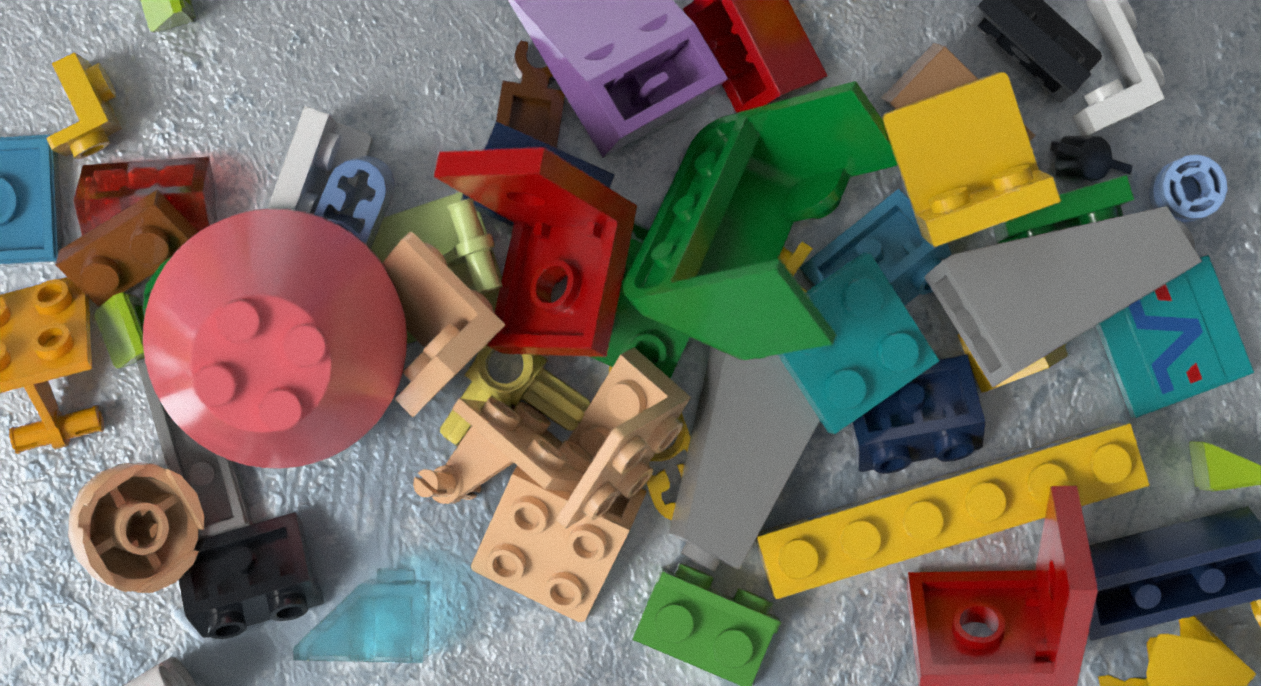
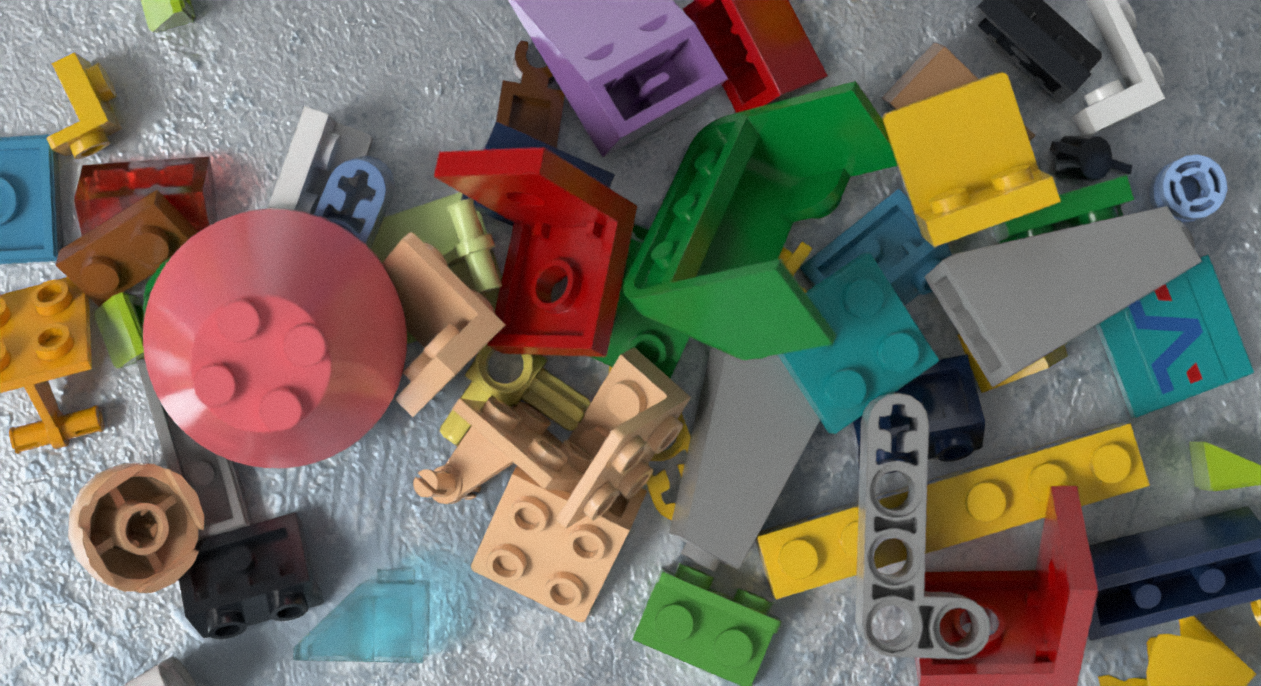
none -> light grey beam [855,393,990,659]

